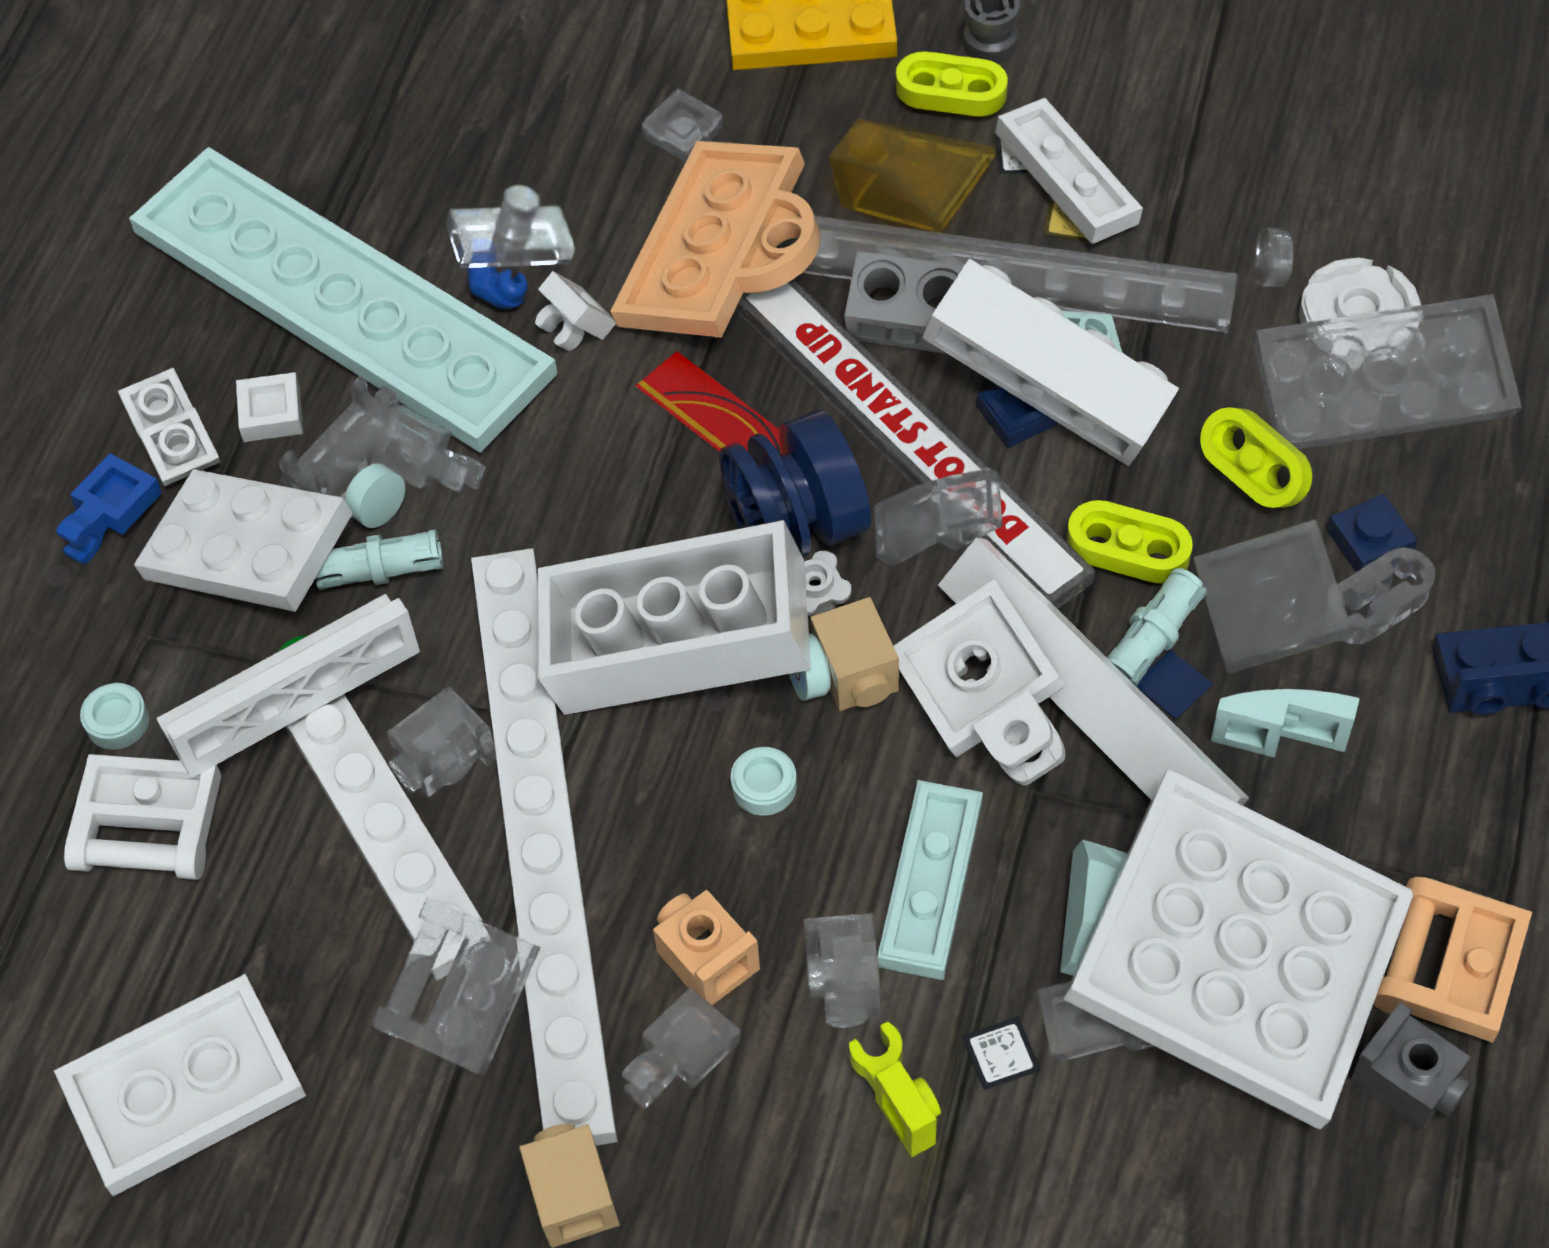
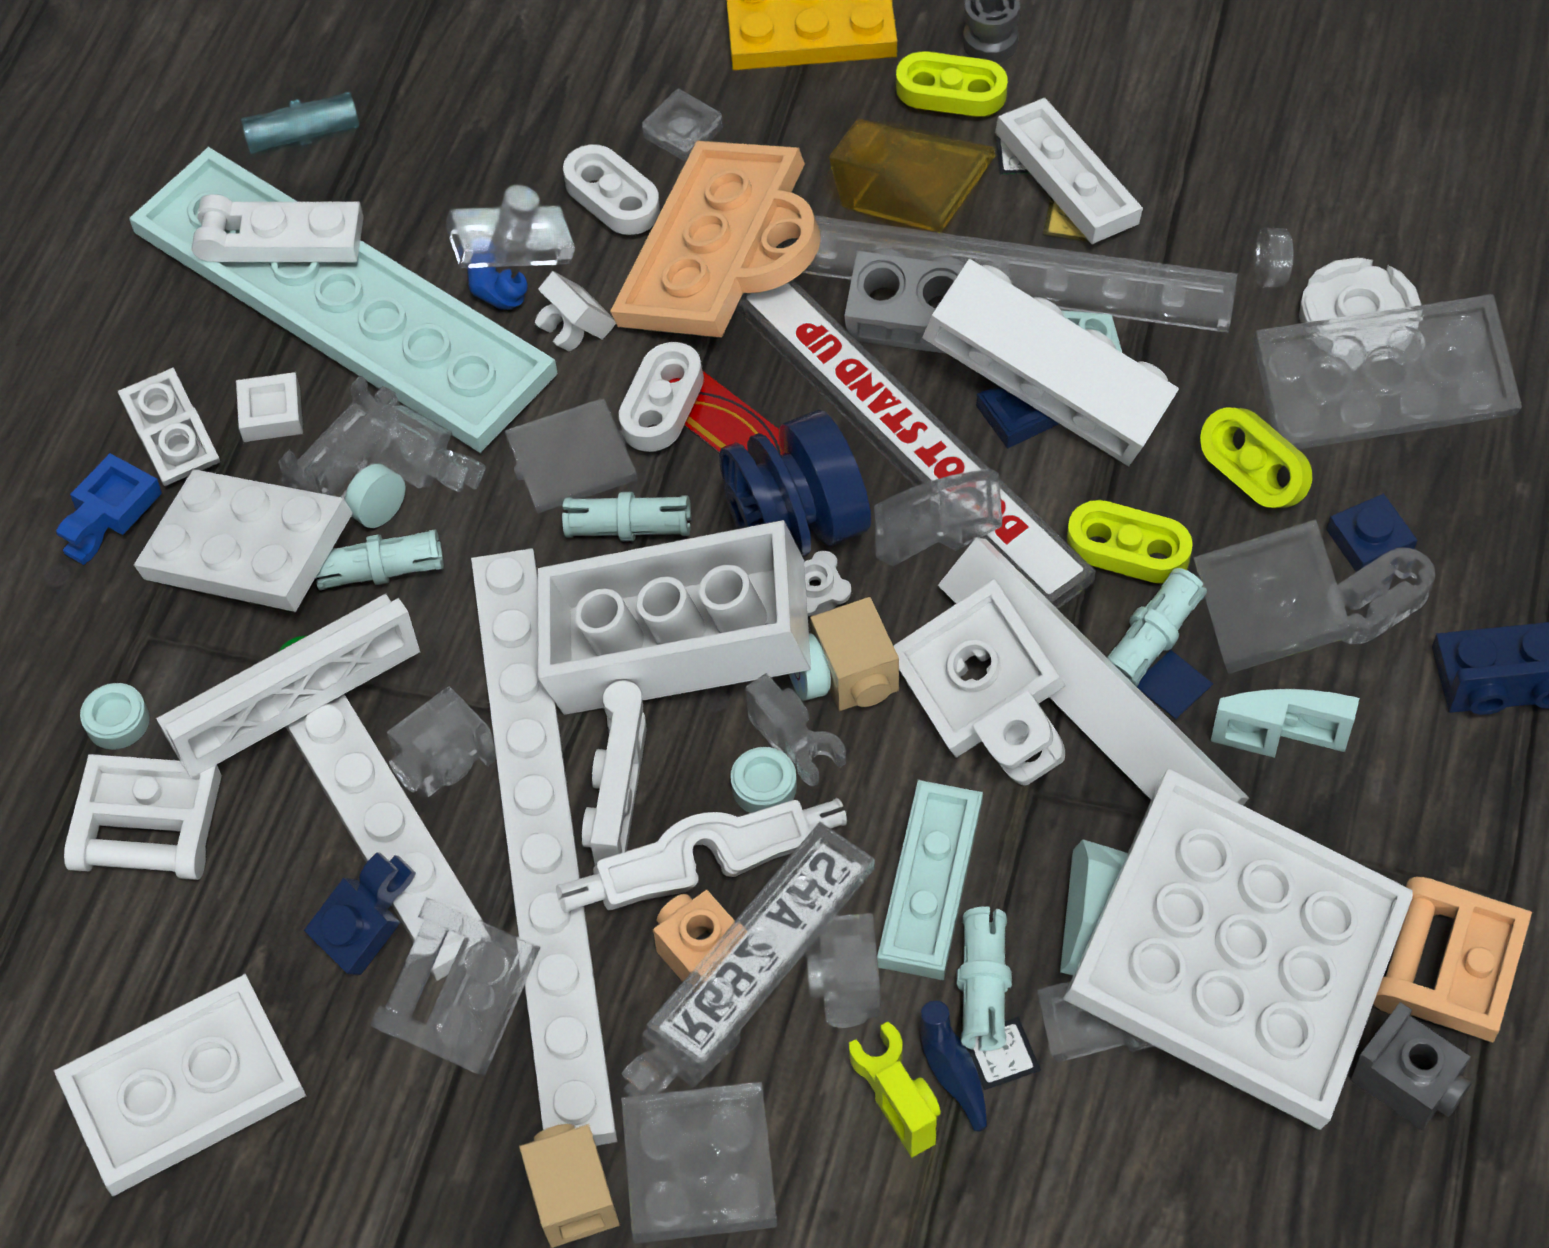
none -> white plate [192,194,363,262]
none -> clear light blue pin [241,91,360,154]
none -> dark blue plate [304,852,416,975]
none -> clear piece [505,398,638,514]
none -> white piece [556,798,847,913]
none -> light aqua pin [562,492,691,541]
none -> white plate [563,145,660,235]
none -> white plate [582,680,647,865]
none -> white plate [619,342,704,452]
none -> clear plate [621,1082,777,1243]
none -> clear tile [647,822,875,1074]
none -> clear plate [745,673,846,787]
none -> dark blue bar [920,1001,987,1131]
none -> light aqua pin [957,906,1012,1051]

